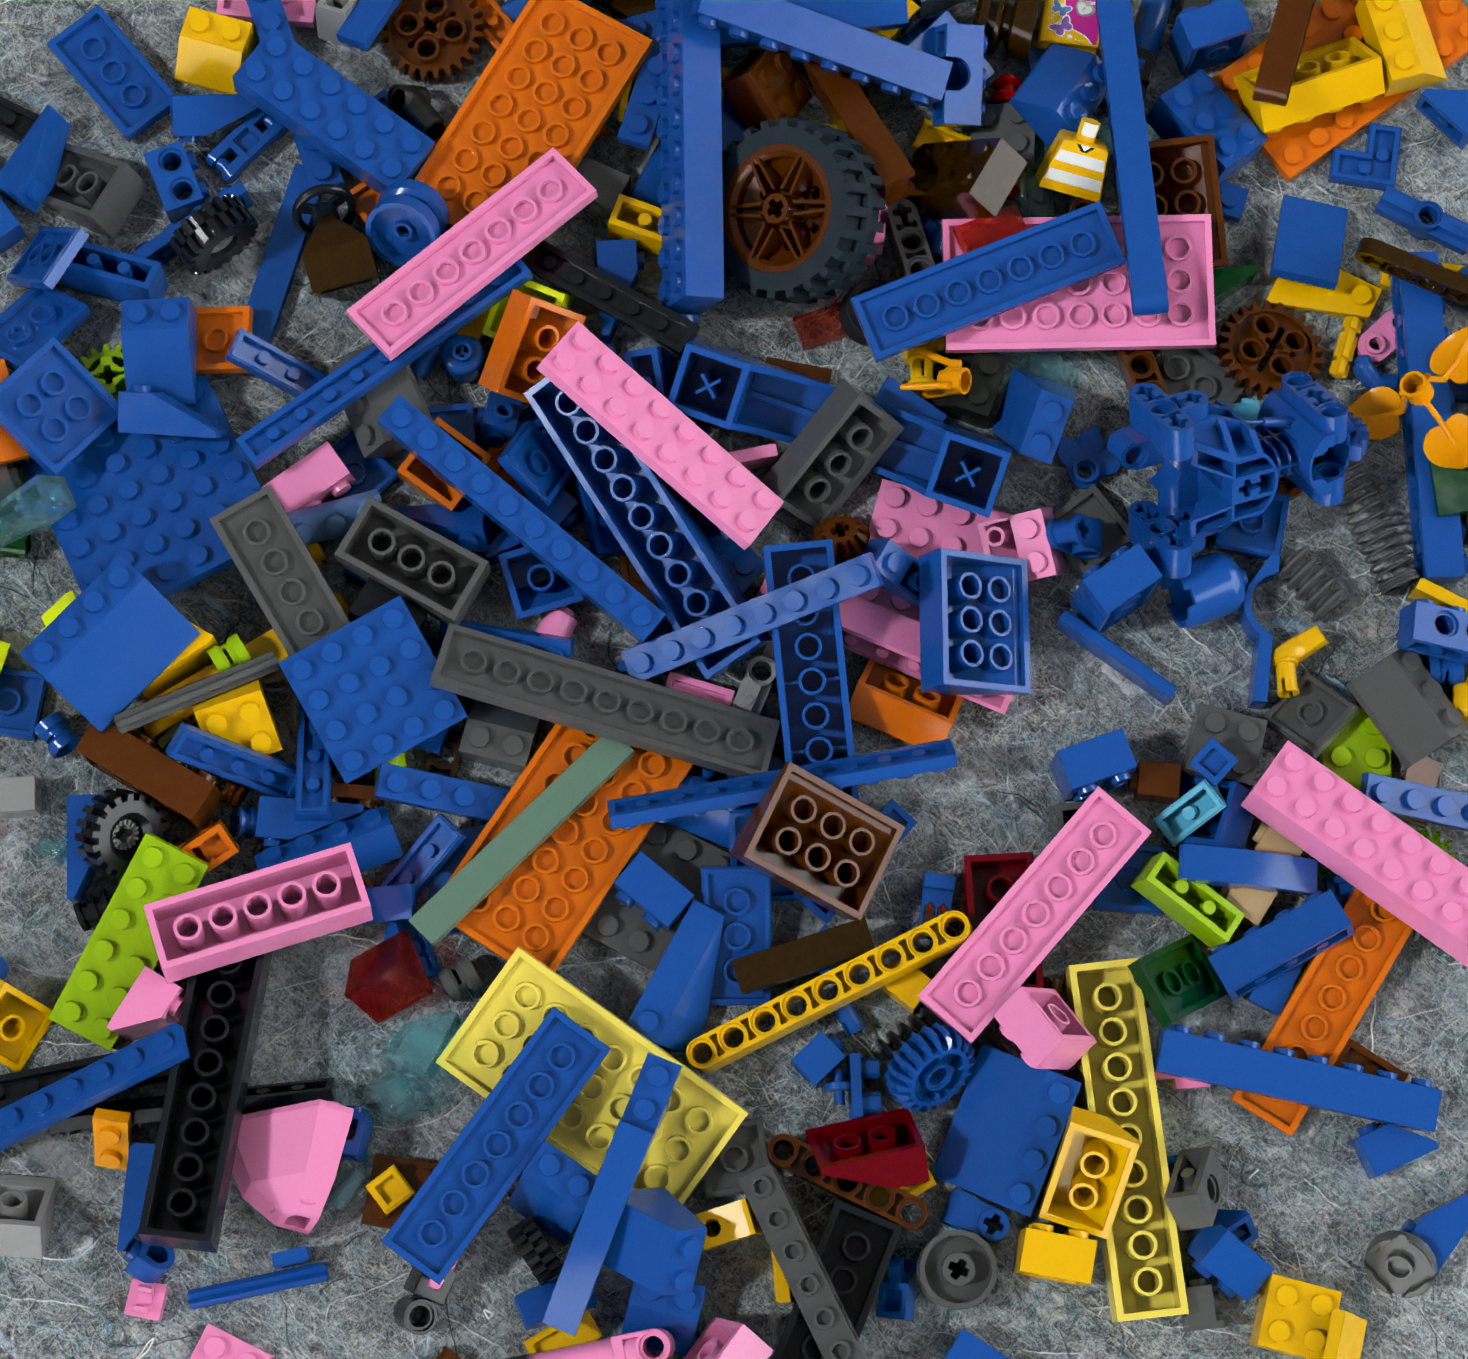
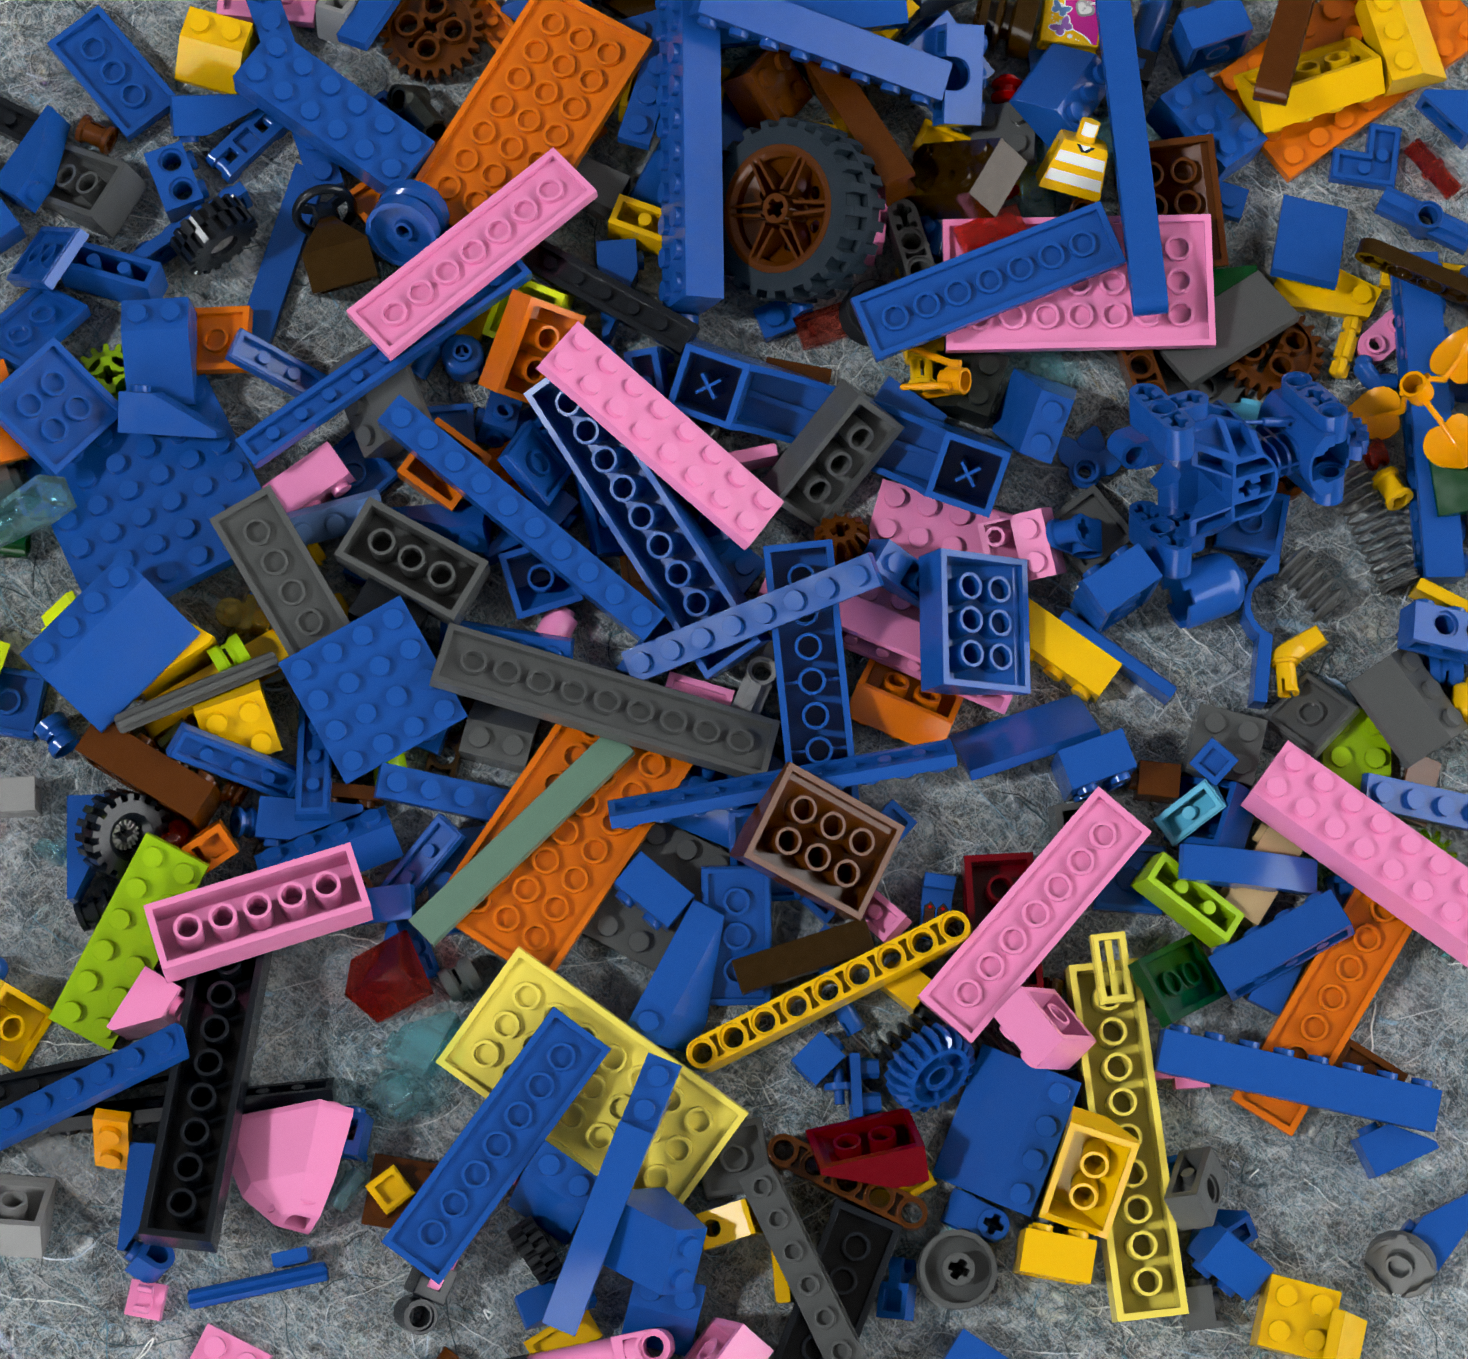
none -> reddish brown bush [75,114,119,155]
none -> clear red arm [160,819,194,848]
none -> clear yellow hips [215,594,270,639]
none -> blue plate [753,301,814,343]
none -> bright pink plate [862,890,912,943]
none -> blue tile [949,695,1101,781]
none -> yellow brick [1028,598,1122,703]
none -> light yellow tile [1089,931,1135,1006]
none -> dark grey tile [1155,270,1299,390]
none -> clear red bush [1362,437,1390,471]
none -> yellow bush [1371,466,1414,511]
none -> clear red pin [1403,138,1463,200]

